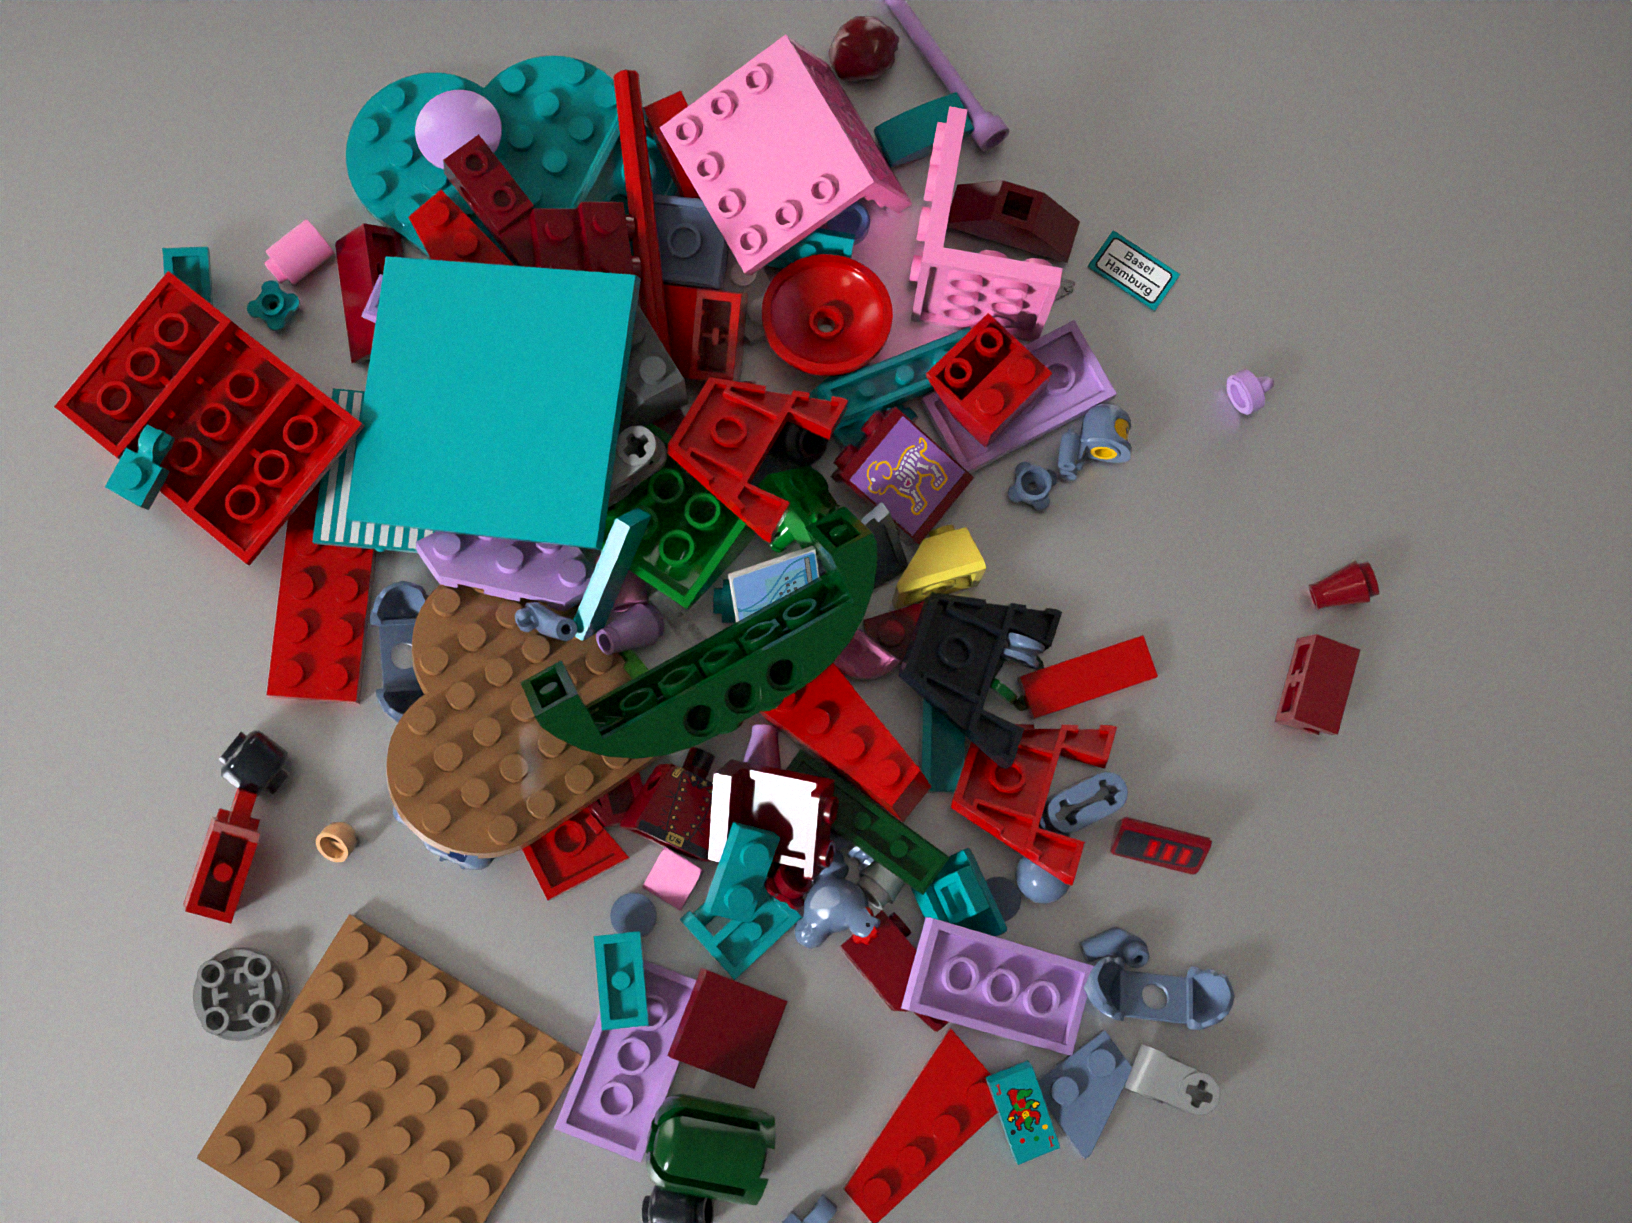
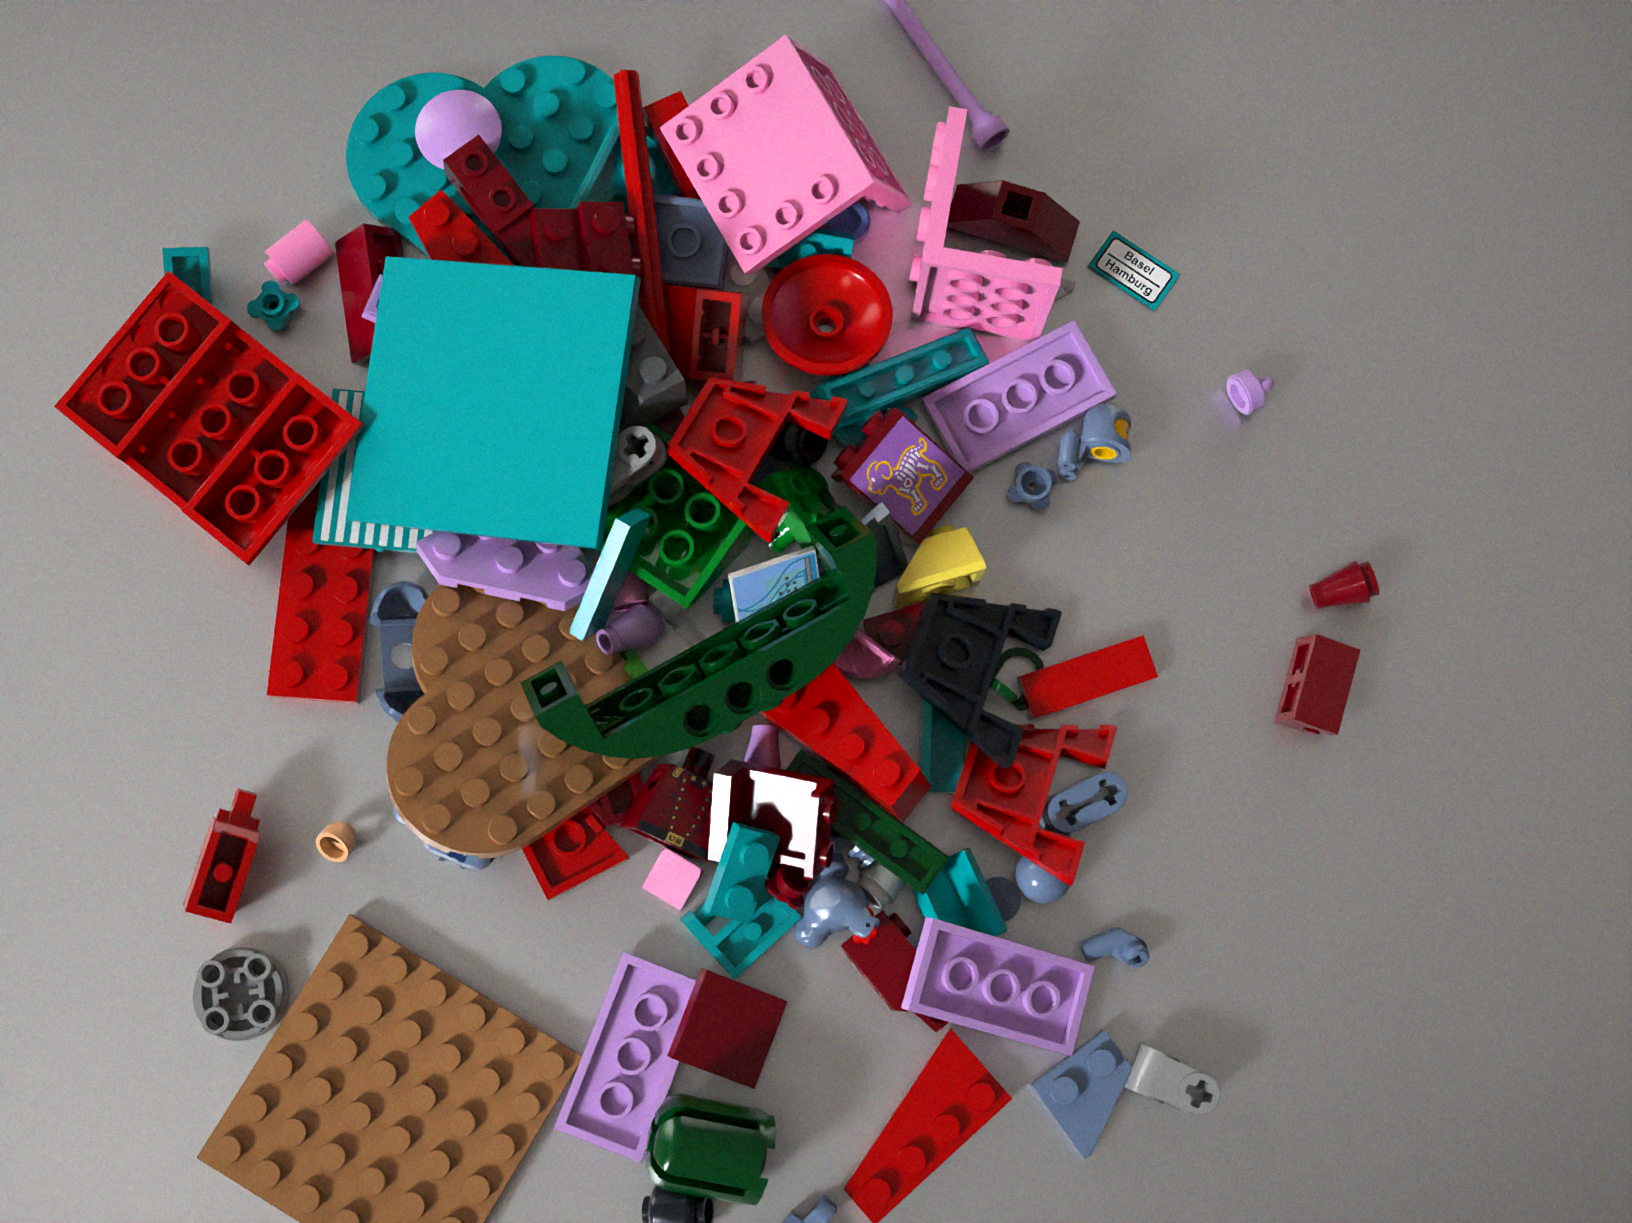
teal plate [105,424,175,510] -> none
black head [218,730,290,797] -> none
sand blue arm [515,602,577,641] -> none
teal plate [594,931,650,1031] -> none
sand blue tile [610,893,657,938] -> none
dark red hair [828,16,900,82] -> none
teal slope [874,92,974,168] -> none
red slope [926,313,1053,448] -> none
teal plate [932,865,990,924] -> none
teal tile [985,1060,1060,1165] -> none
sand blue bush [1000,633,1045,669] -> none
sand blue piece [1084,956,1235,1030] -> none
slope [1110,817,1212,875] -> none

